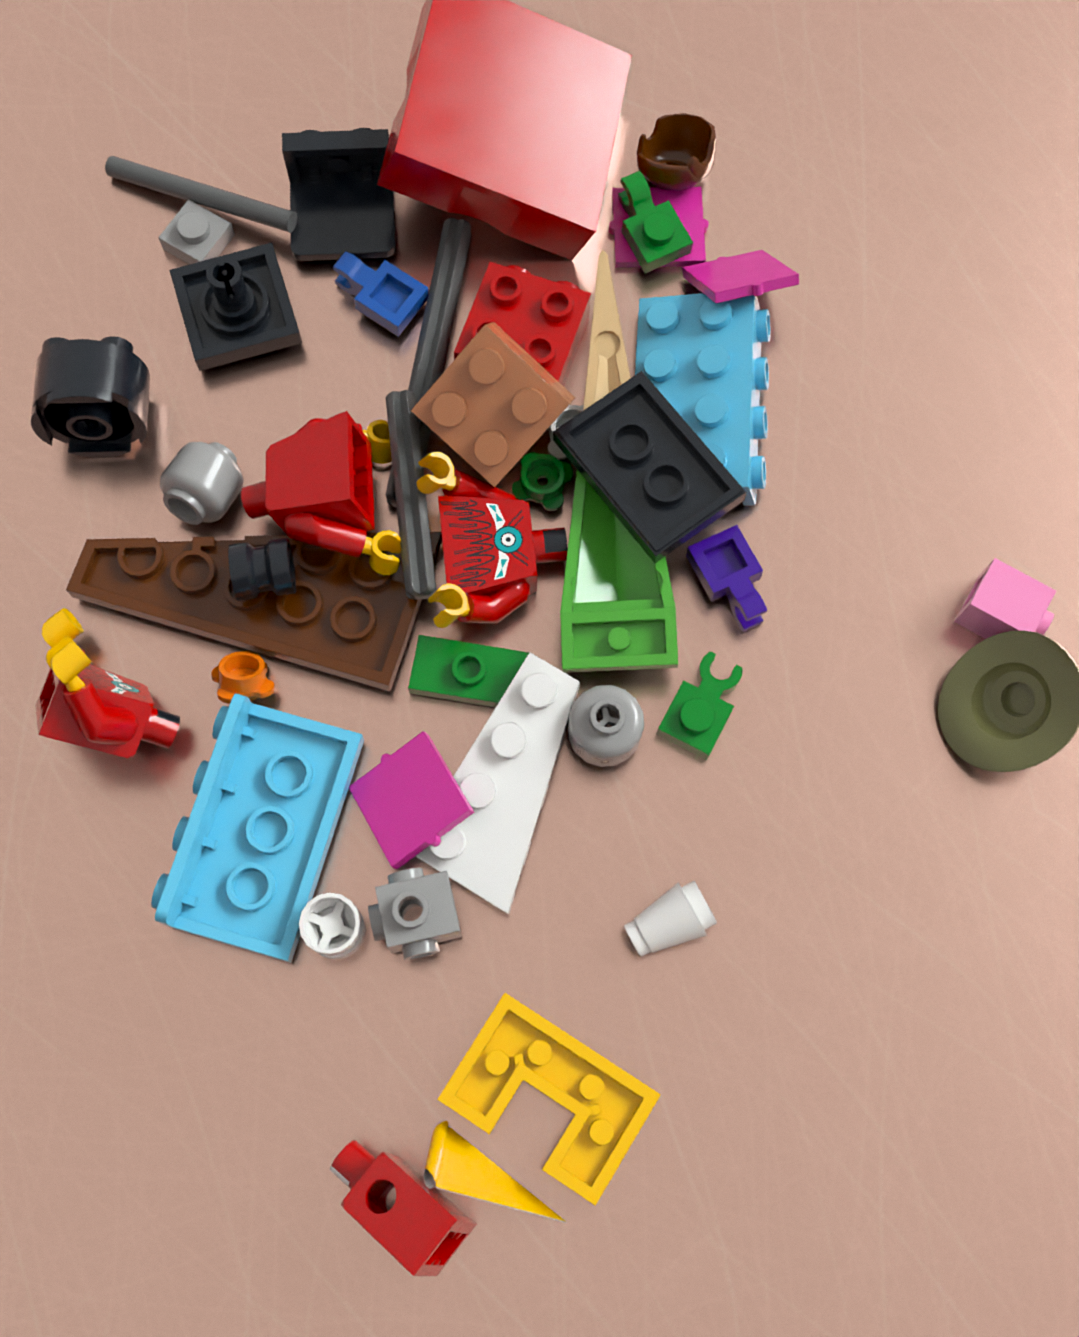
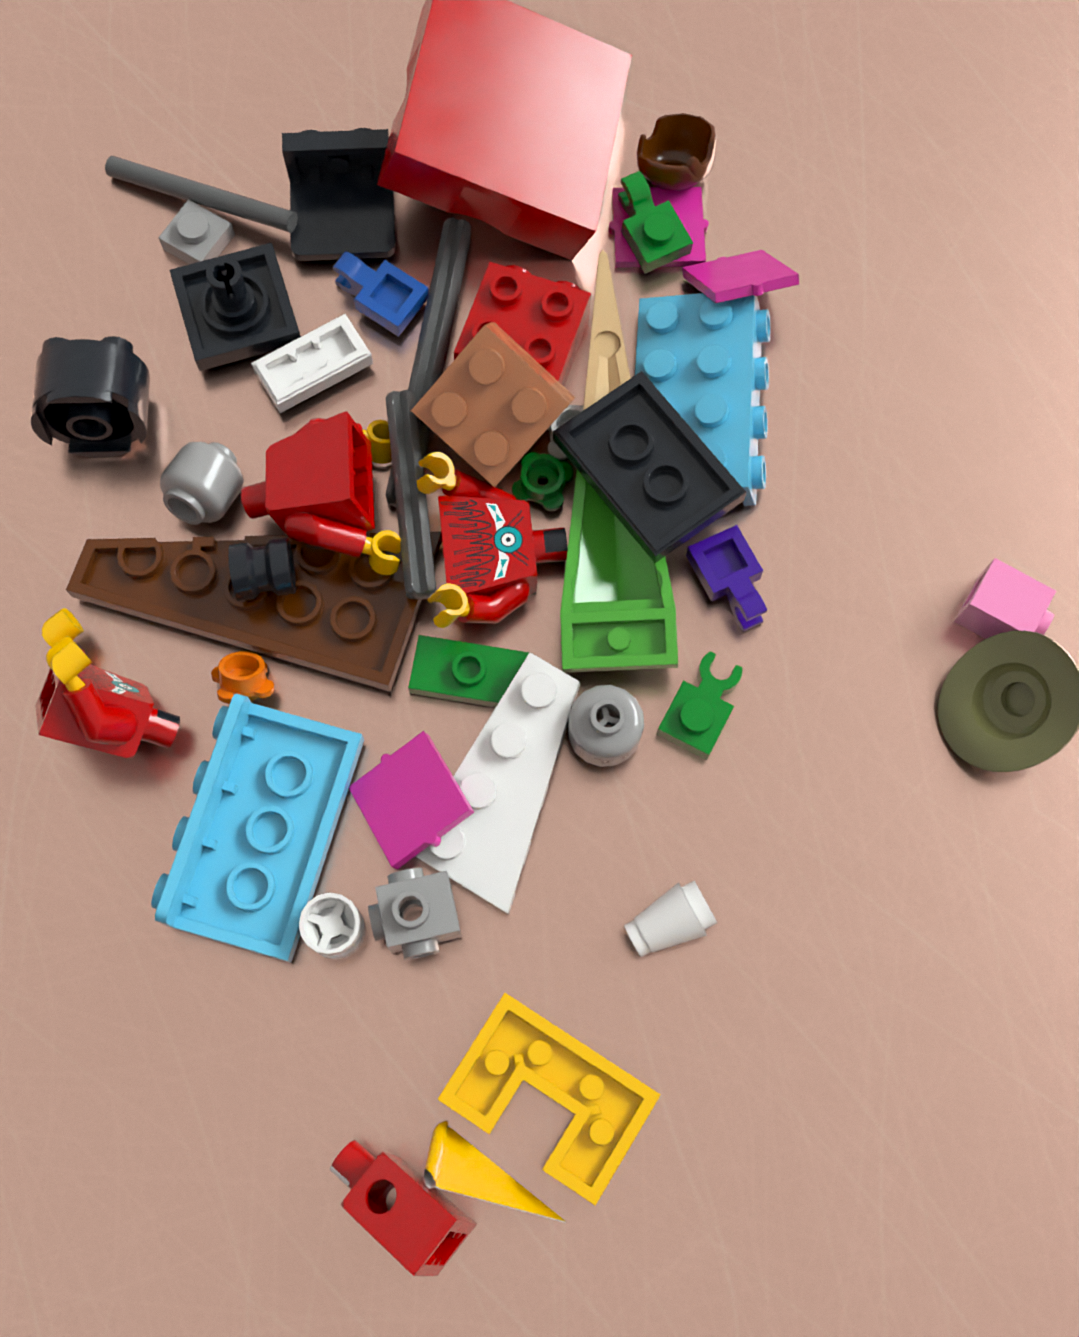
none -> white plate [251,314,373,413]

